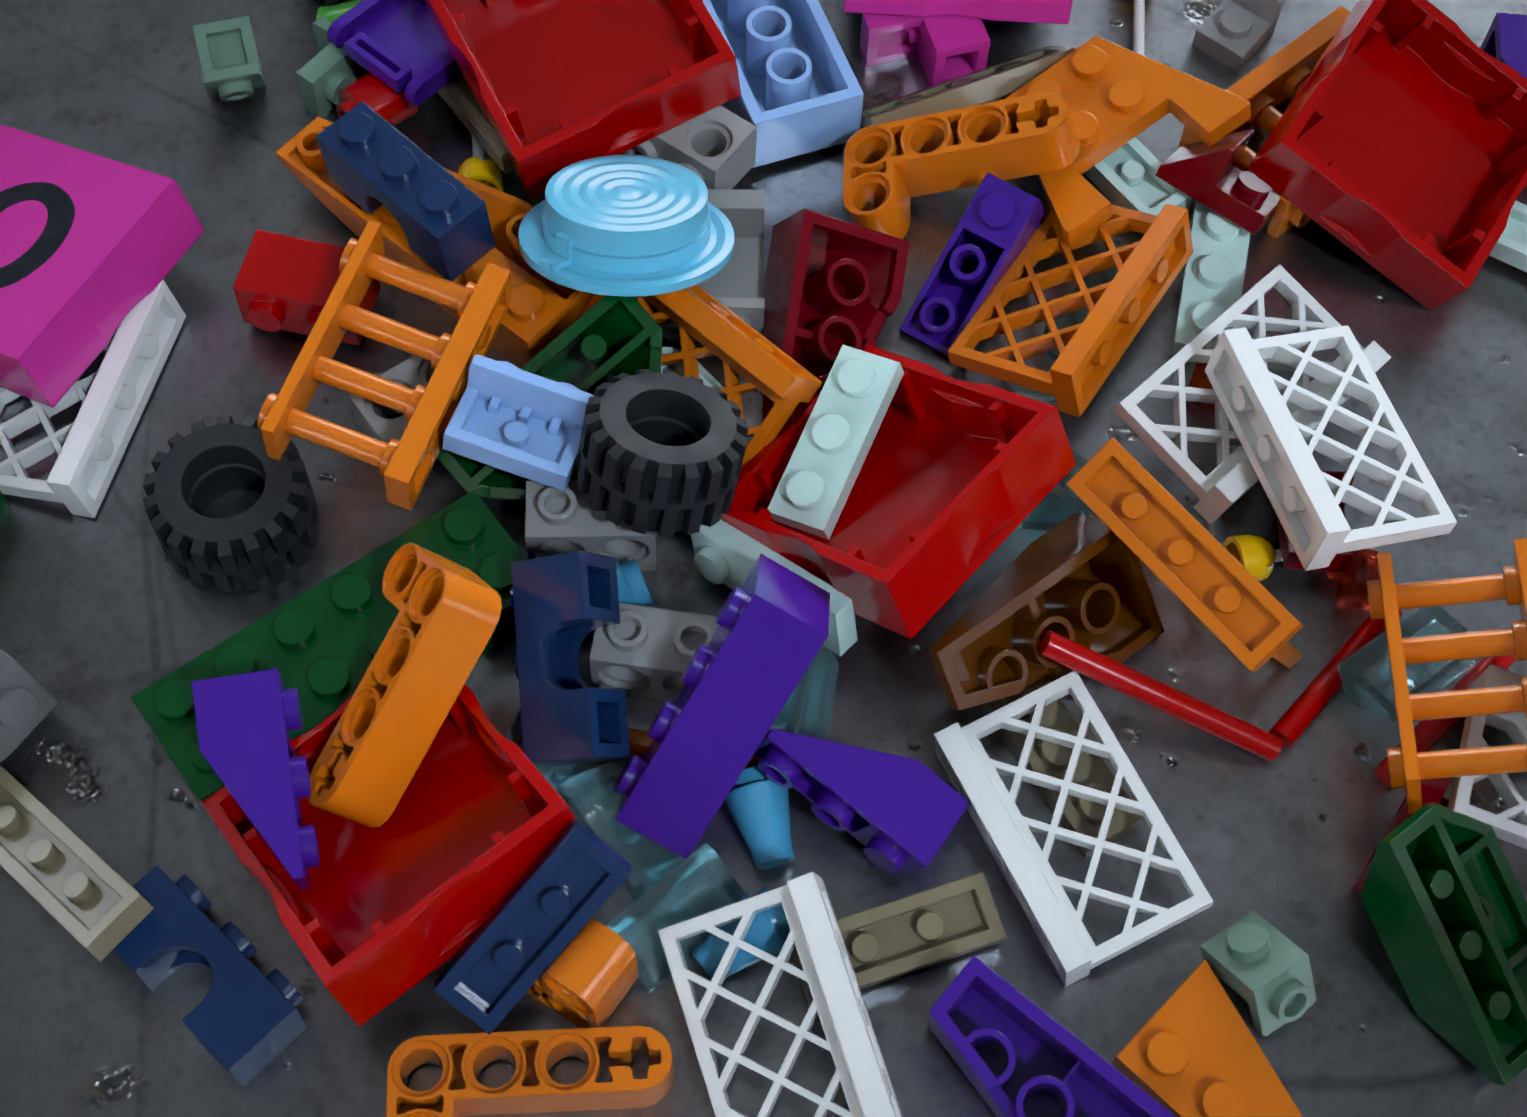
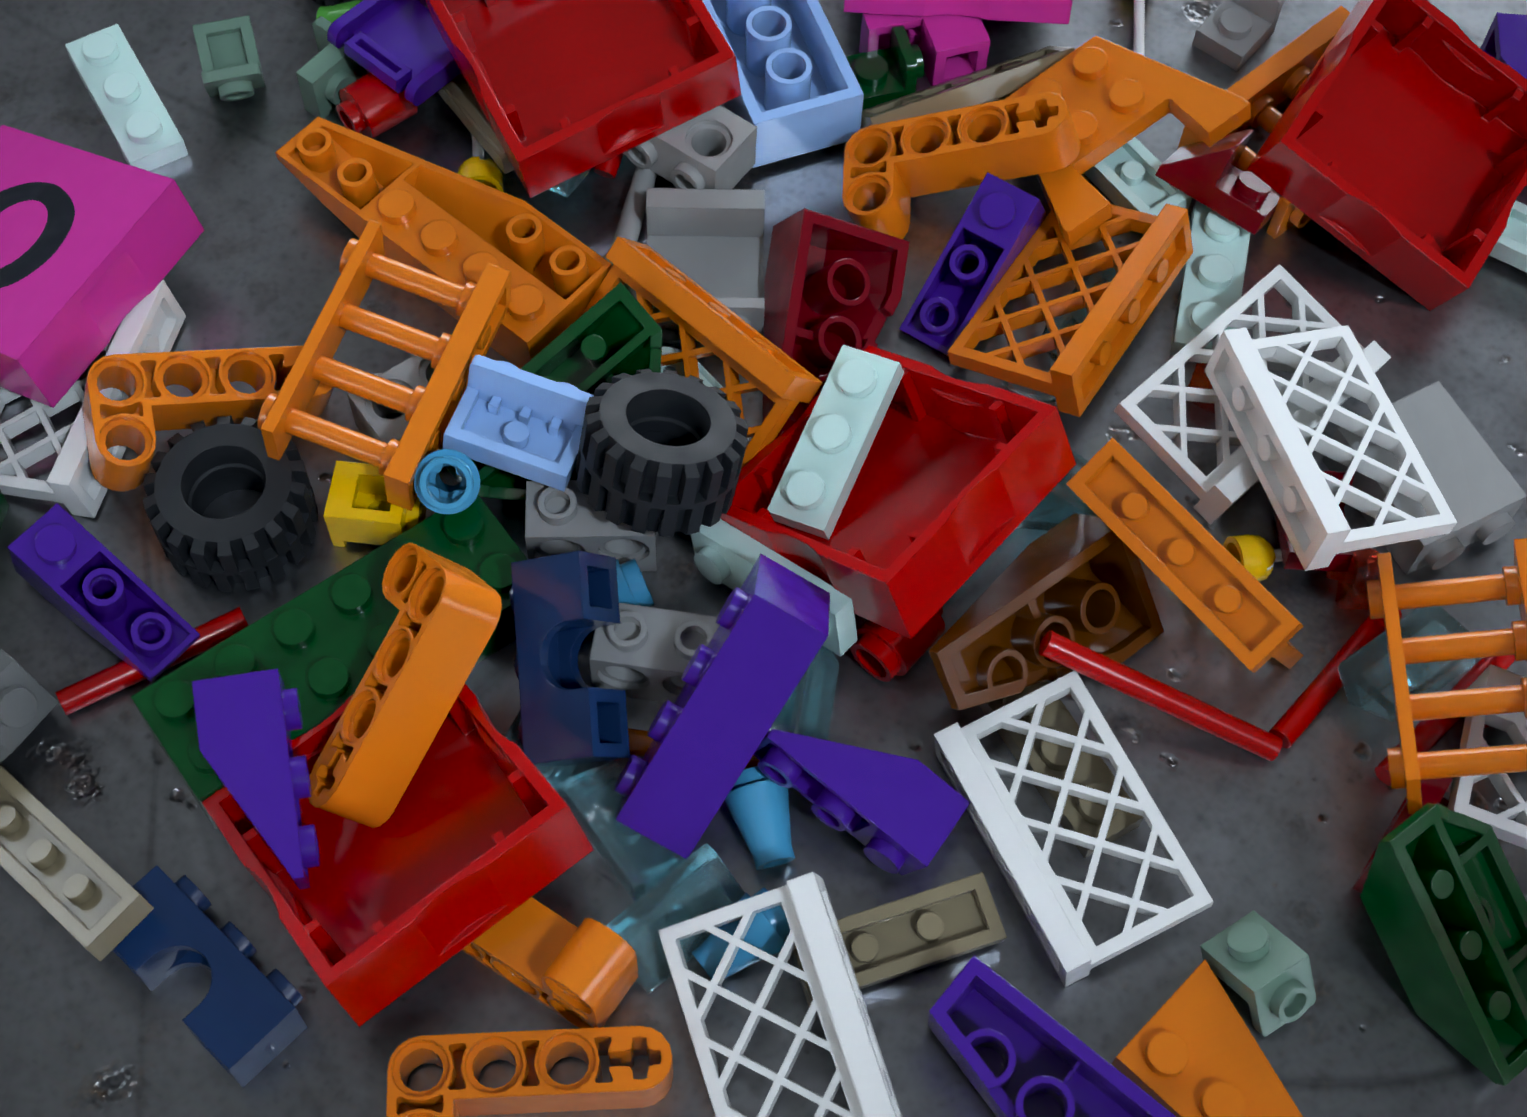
red brick [233,229,381,346] -> none
dark blue arch [316,101,496,281] -> none
dark blue plate [433,819,631,1034] -> none
medium azure piece [518,155,735,297] -> none
none -> dark purple slope [7,503,200,682]
none -> red bar [55,607,249,715]
none -> light aqua plate [65,23,188,171]
none -> orange beam [82,345,334,492]
none -> yellow brick [323,460,426,547]
none -> dark azure cone [414,449,480,514]
none -> dark green bracket [846,25,924,110]
none -> red brick [851,607,945,682]
none -> light grey brick [1322,381,1527,575]

